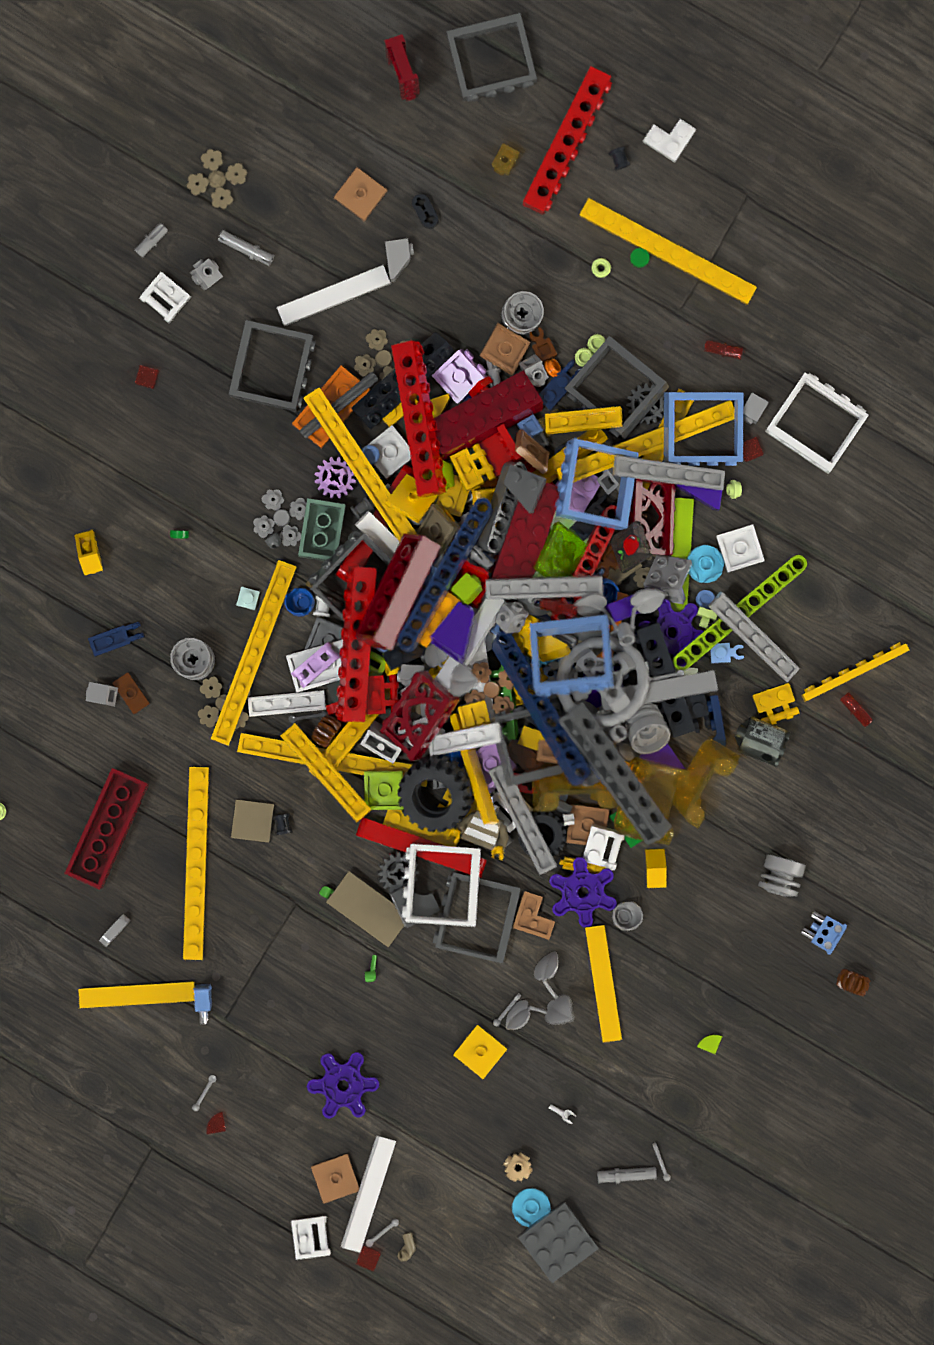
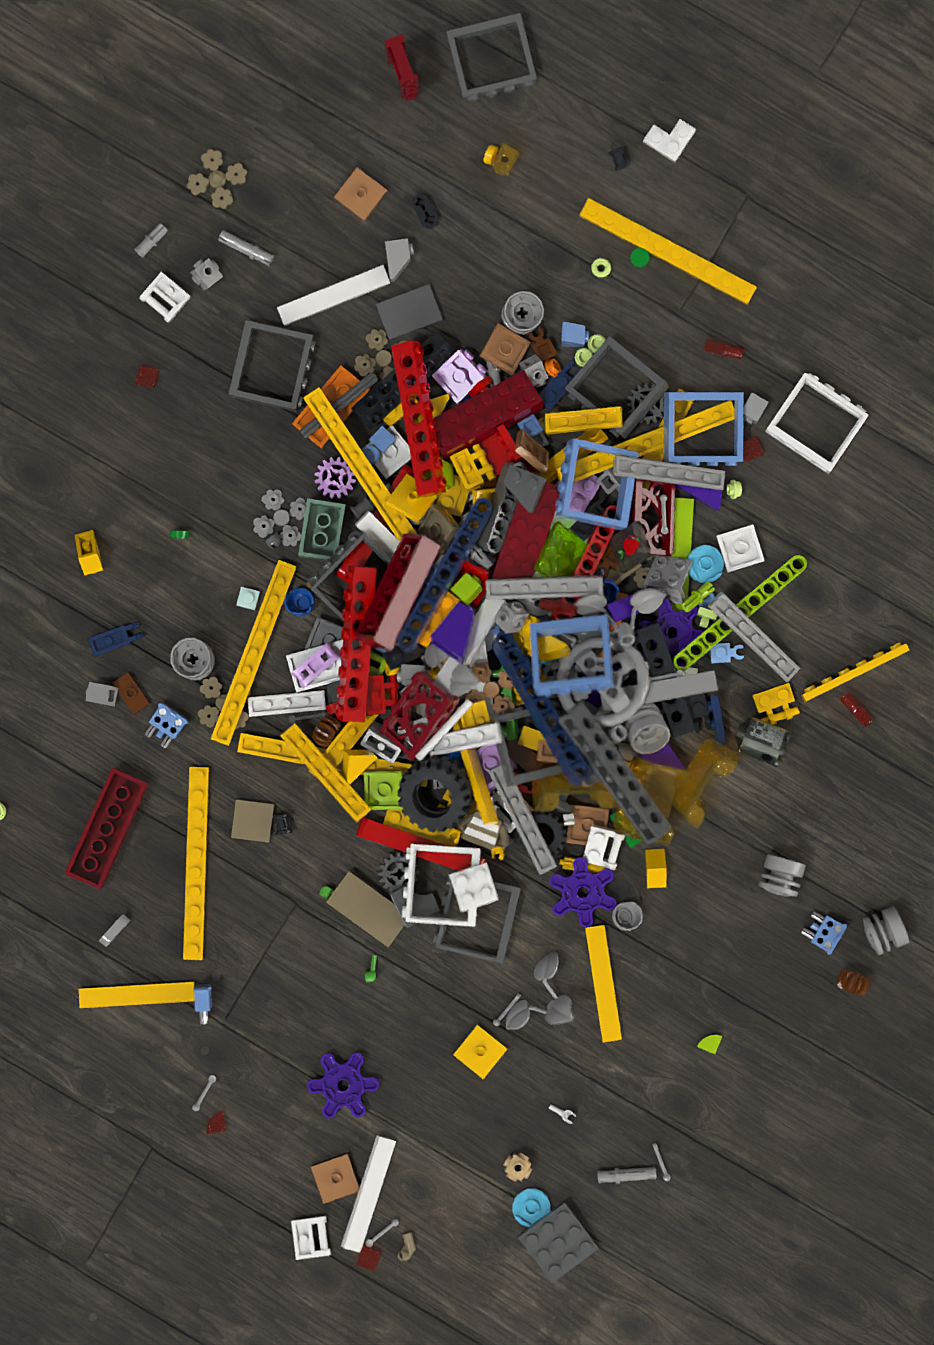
white bush [313,596,332,617] -> none
medium nougat plate [513,891,555,940] -> none
red brick [523,66,612,215] -> none
none -> medium blue piece [145,703,189,748]
none -> yellow slope [342,749,377,784]
none -> medium blue tile [369,426,396,453]
none -> dark grey tile [376,284,443,340]
none -> white bar [415,699,473,762]
none -> white plate [449,863,498,912]
none -> yellow tile [484,145,498,165]
none -> medium blue slope [561,322,589,347]
none -> light grey hinge [660,494,669,534]
none -> lime axle [681,581,715,612]
none -> light grey wheel [863,906,909,956]

